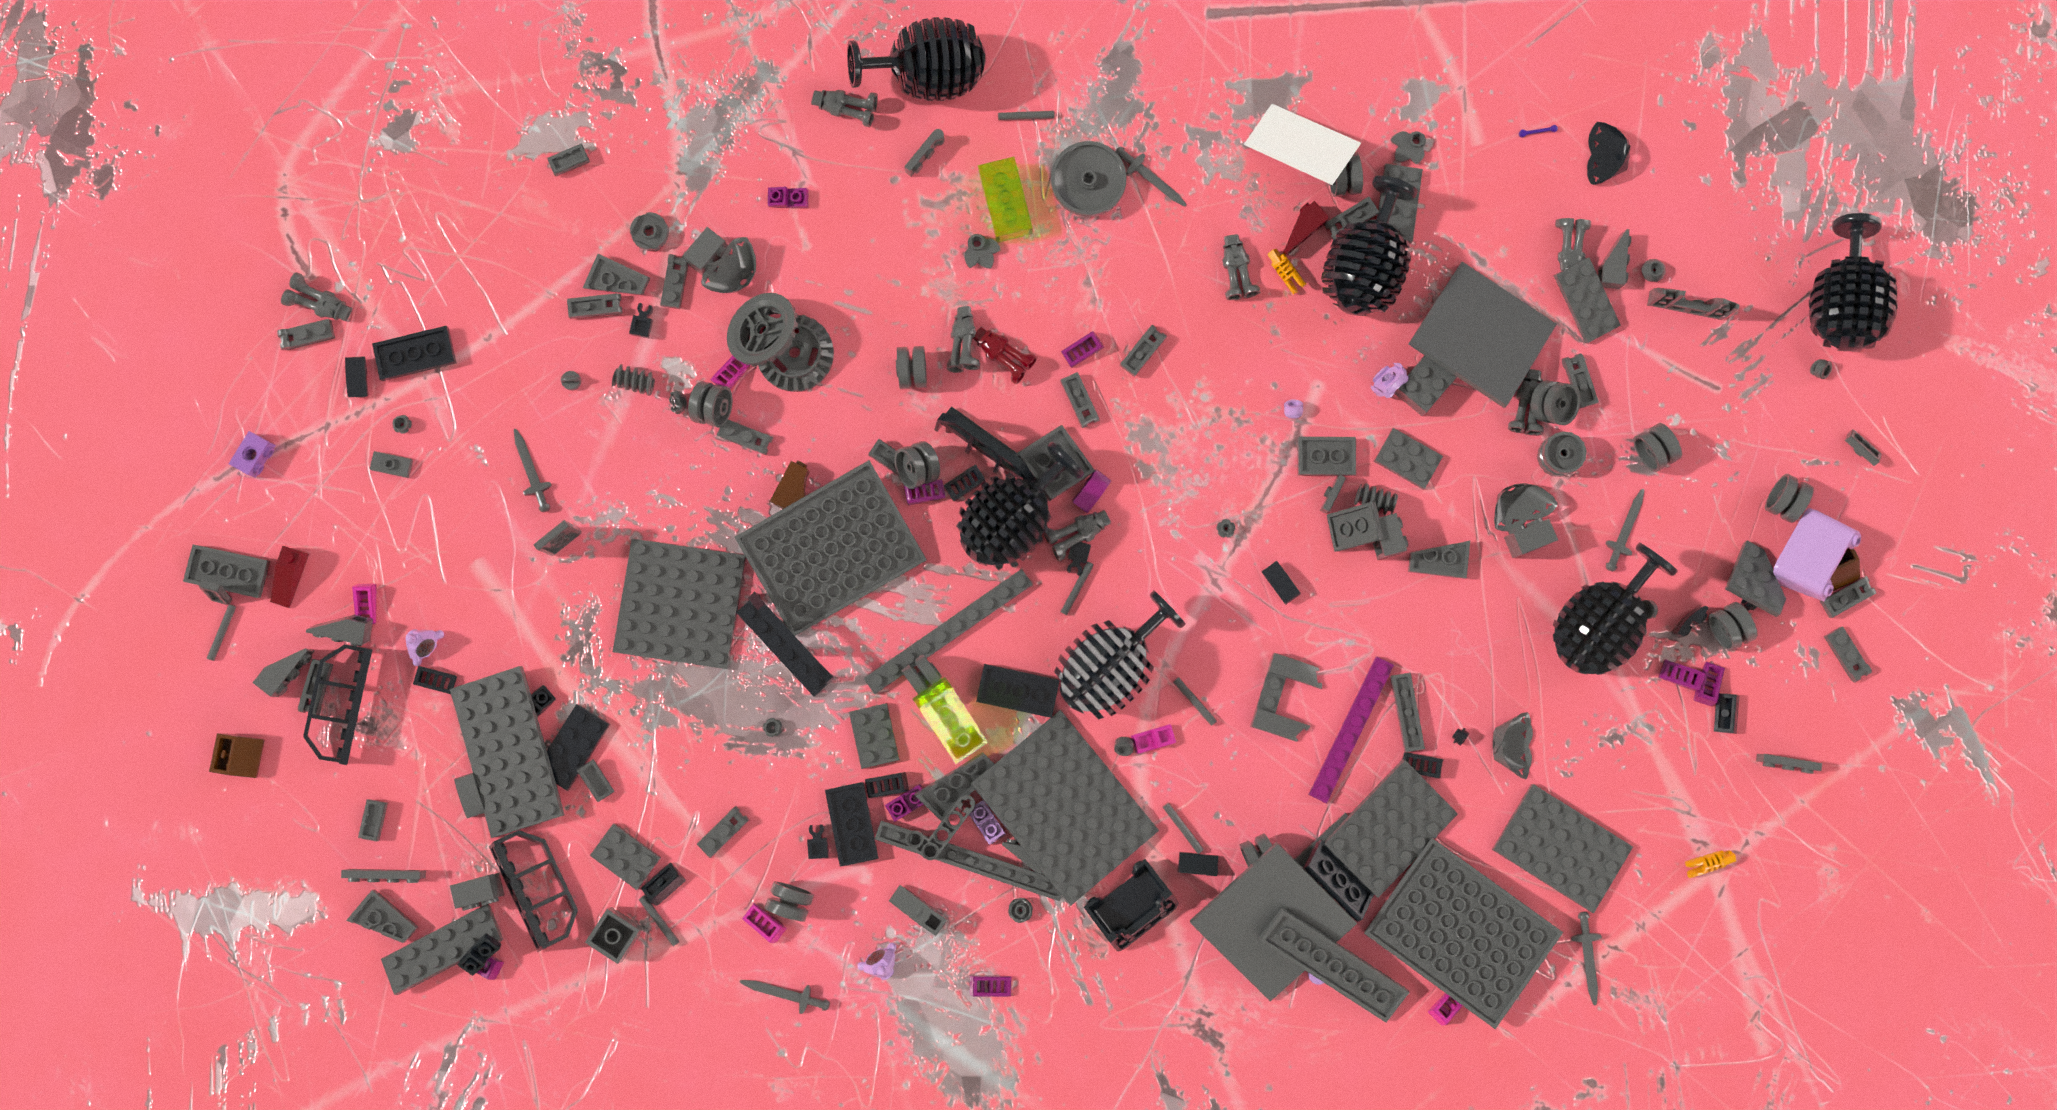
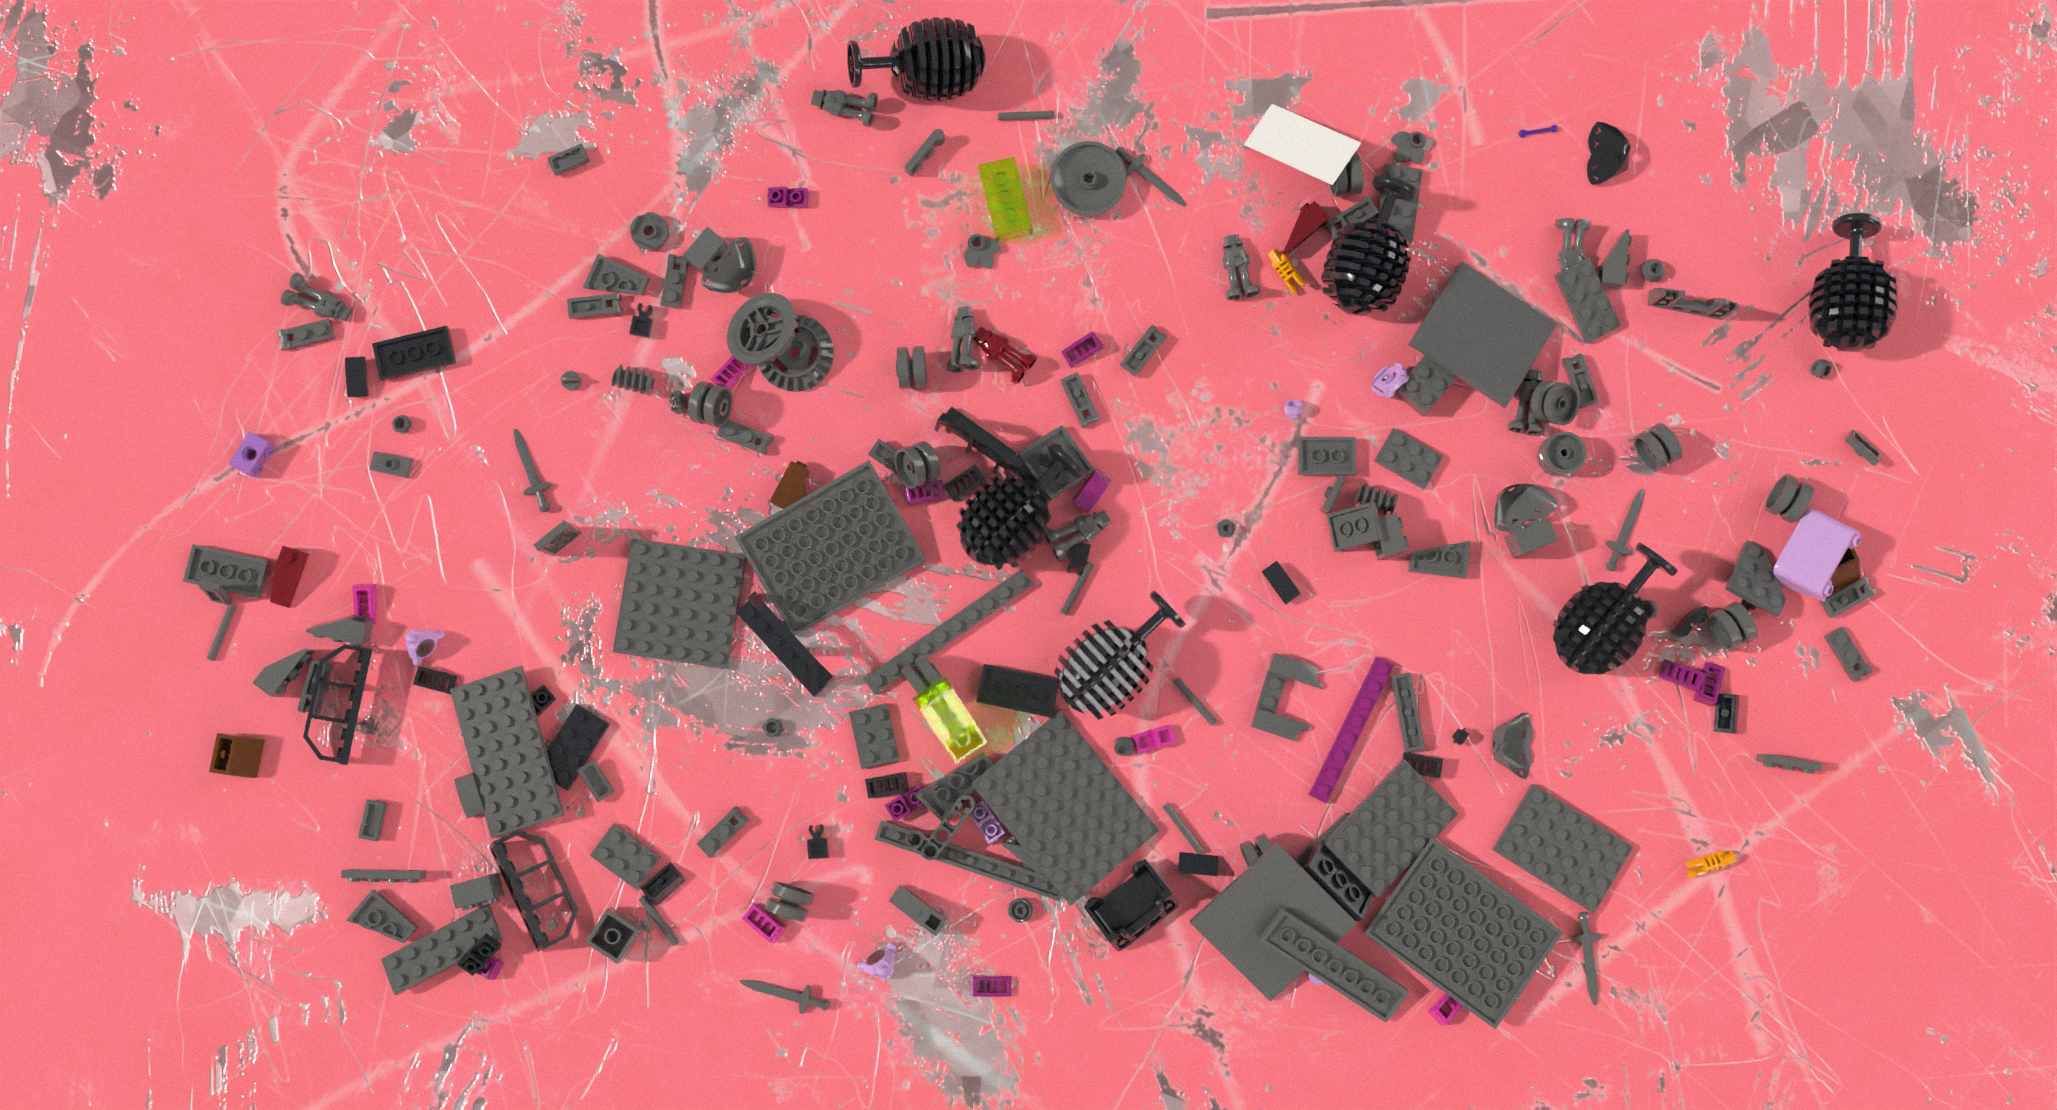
black plate [825,782,879,867] -> none

